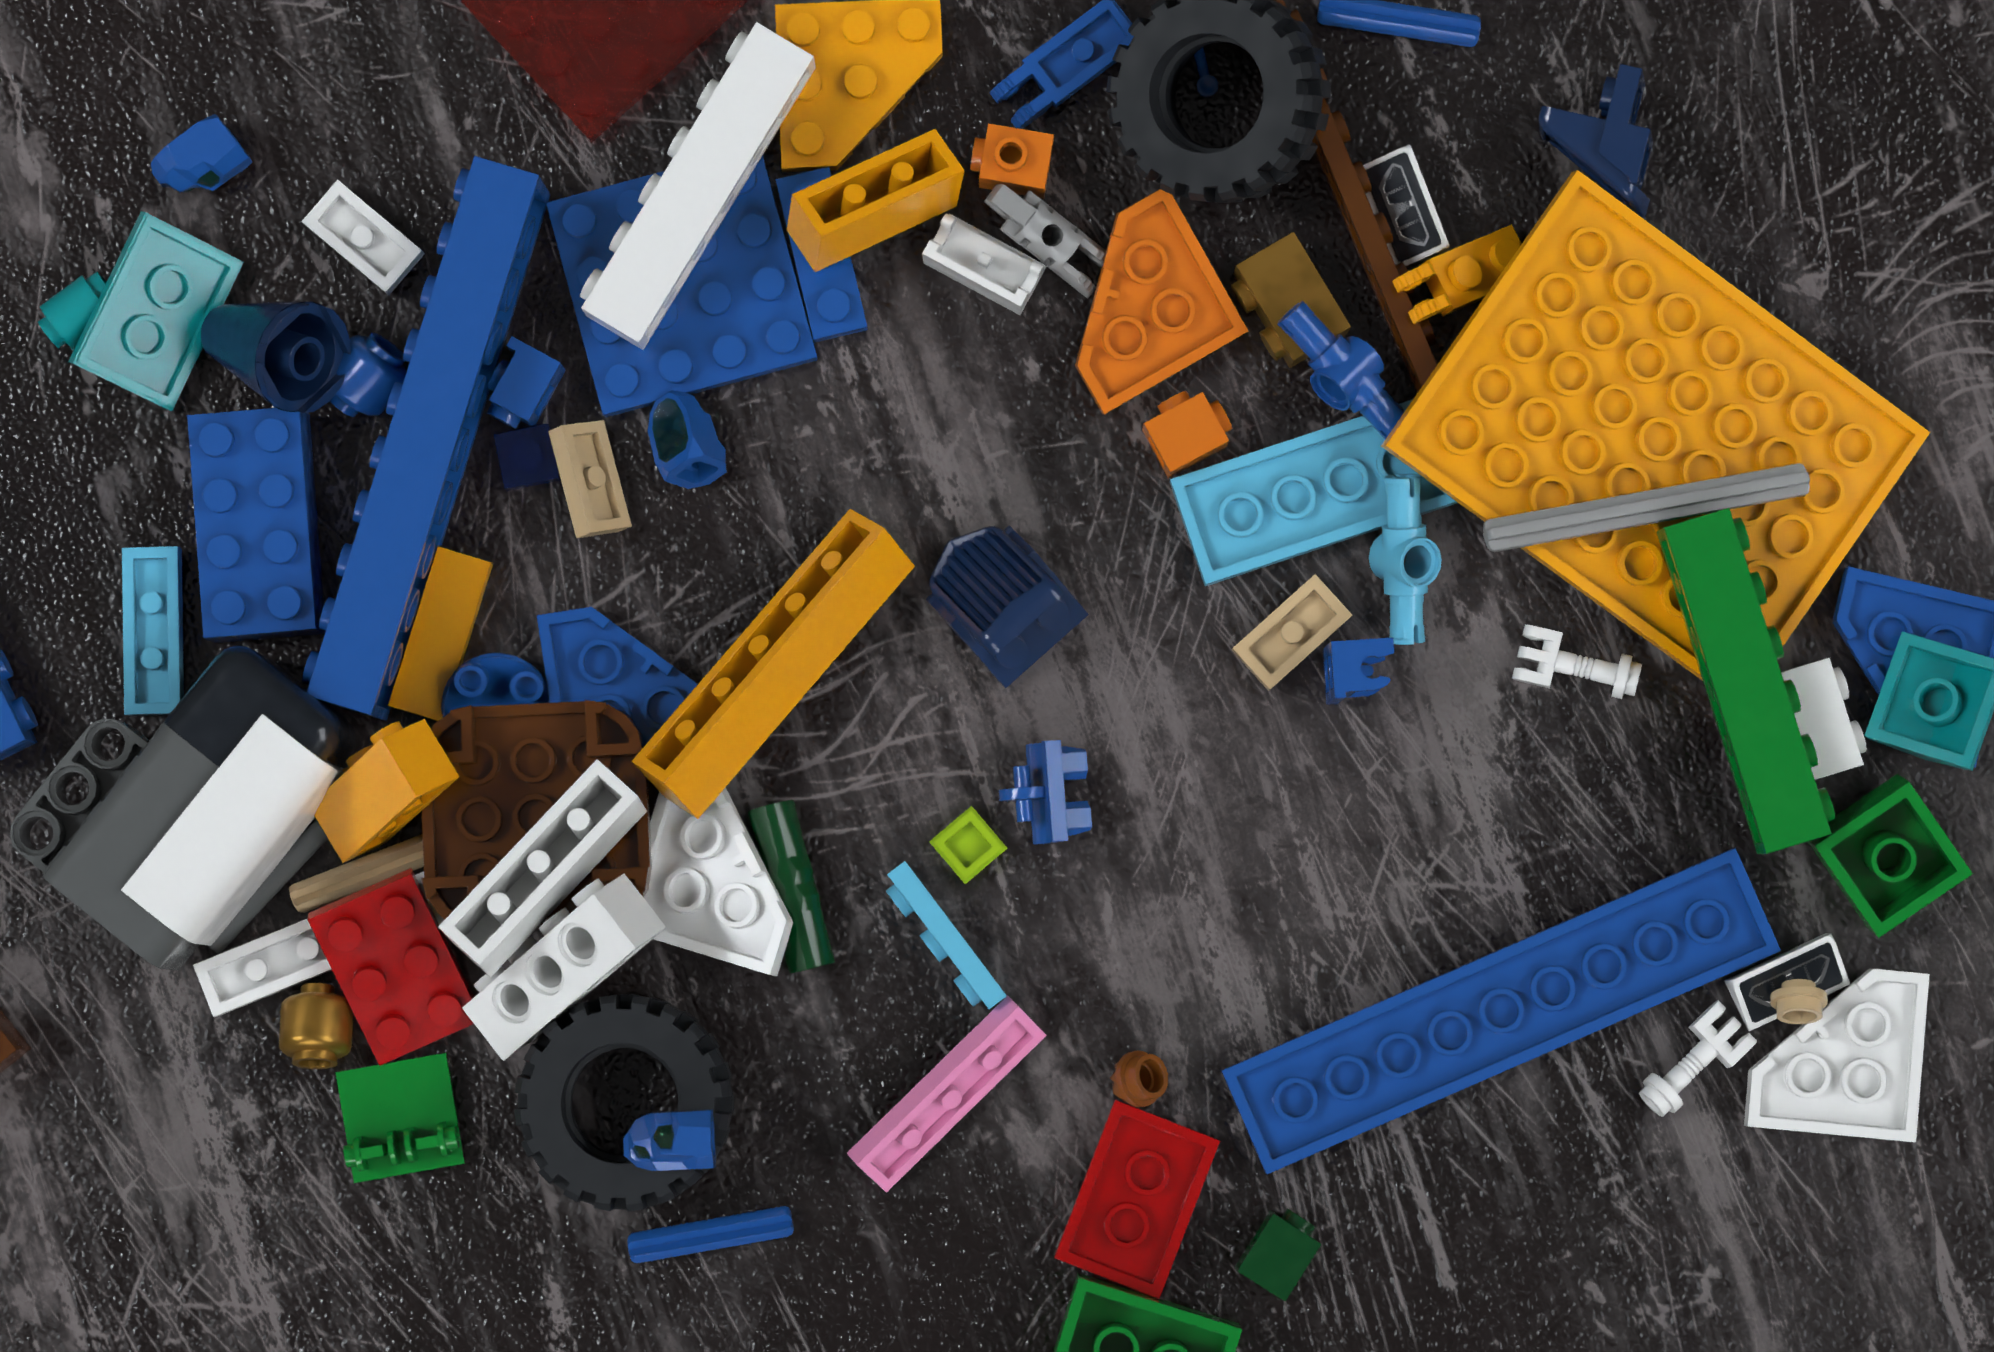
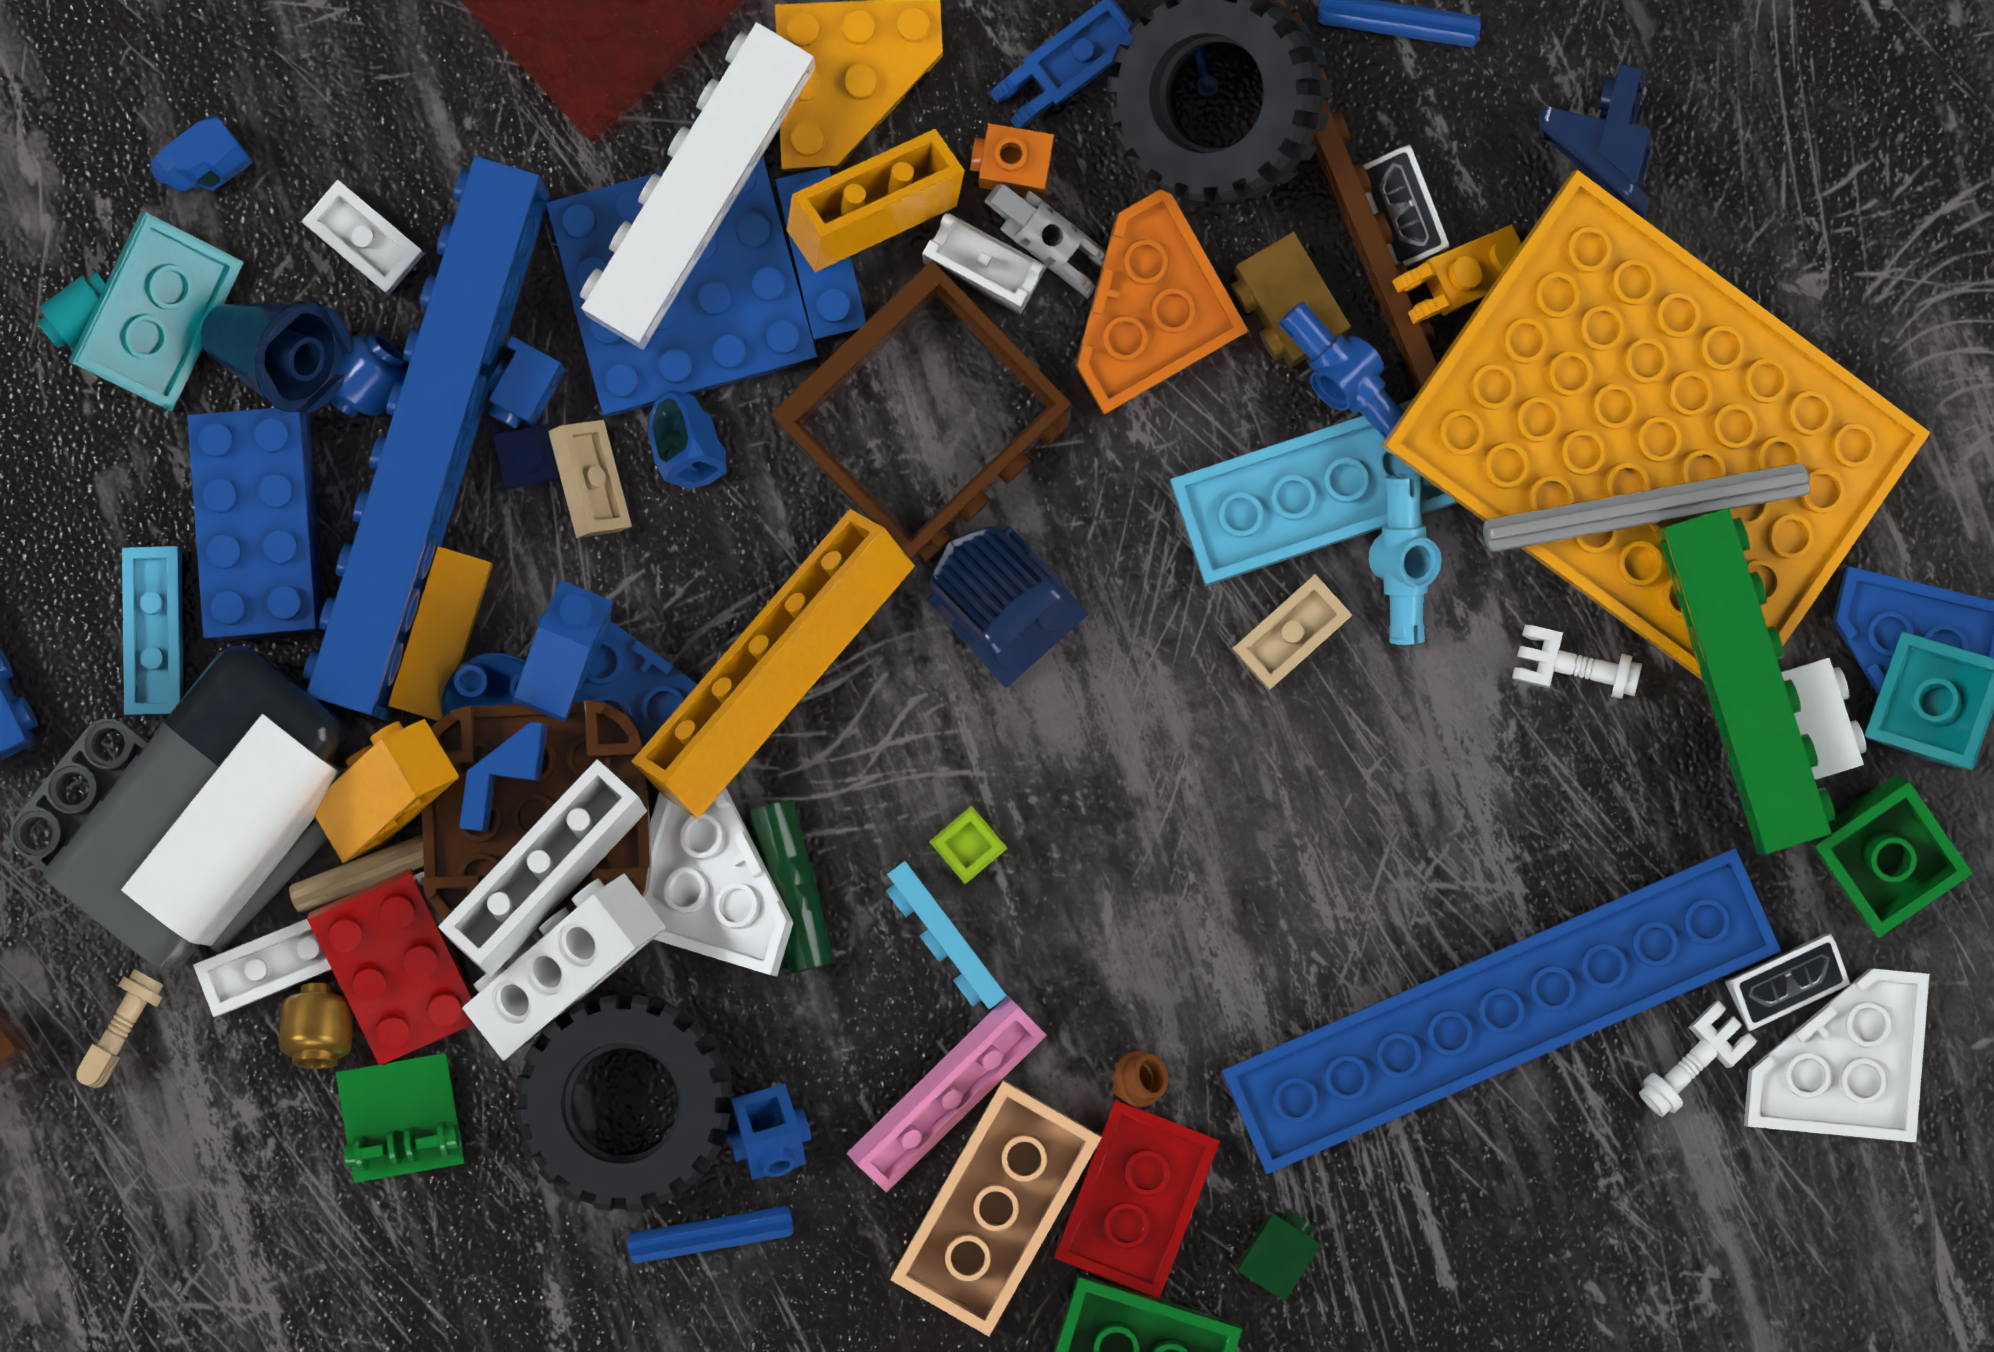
blue rock [623,1109,716,1171] -> none
blue hips [998,740,1092,845] -> none
orange brick [1142,391,1232,478] -> none
blue hinge [1323,638,1394,705] -> none
tan plate [1770,979,1828,1024] -> none
none -> tan hinge [77,969,164,1088]
none -> blue slope [459,722,548,833]
none -> blue slope [513,580,613,723]
none -> blue brick [727,1083,812,1180]
none -> reddish brown window [771,260,1072,562]
none -> light nougat brick [890,1079,1102,1336]

